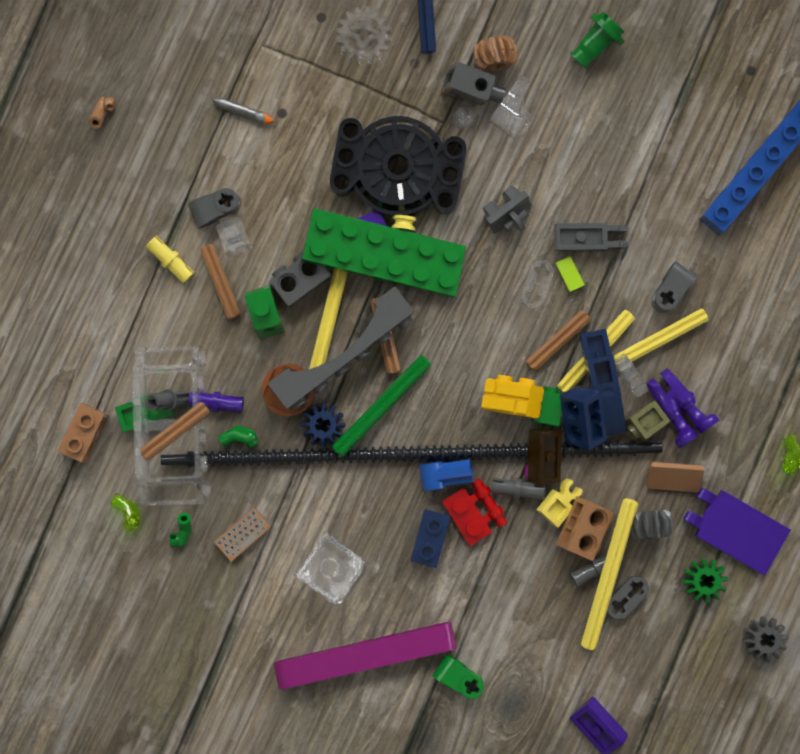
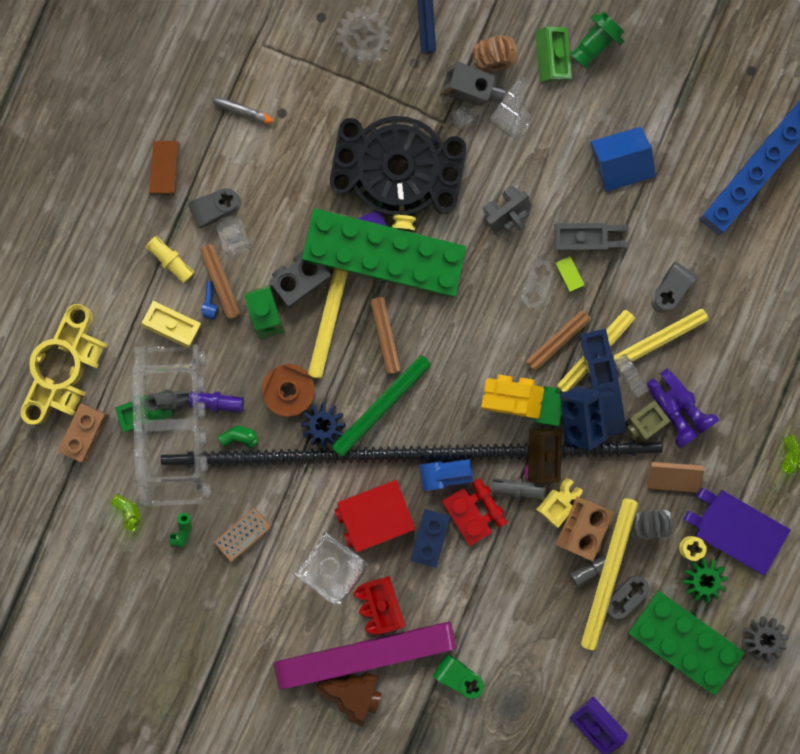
medium nougat arm [89,96,115,129] -> none
medium nougat axle [140,402,210,460] -> none
dark grey arch [268,286,414,410] -> none
none -> light yellow piece [21,304,108,425]
none -> light yellow plate [141,301,201,349]
none -> dark orange slope [149,141,180,196]
none -> blue hand [201,281,218,320]
none -> reddish brown rock [316,673,382,727]
none -> red brick [334,479,416,552]
none -> red plate [353,575,406,635]
none -> bright green slope [536,26,572,82]
none -> blue slope [590,127,656,192]
none -> green plate [627,590,745,696]
none -> light yellow bush [679,536,706,561]

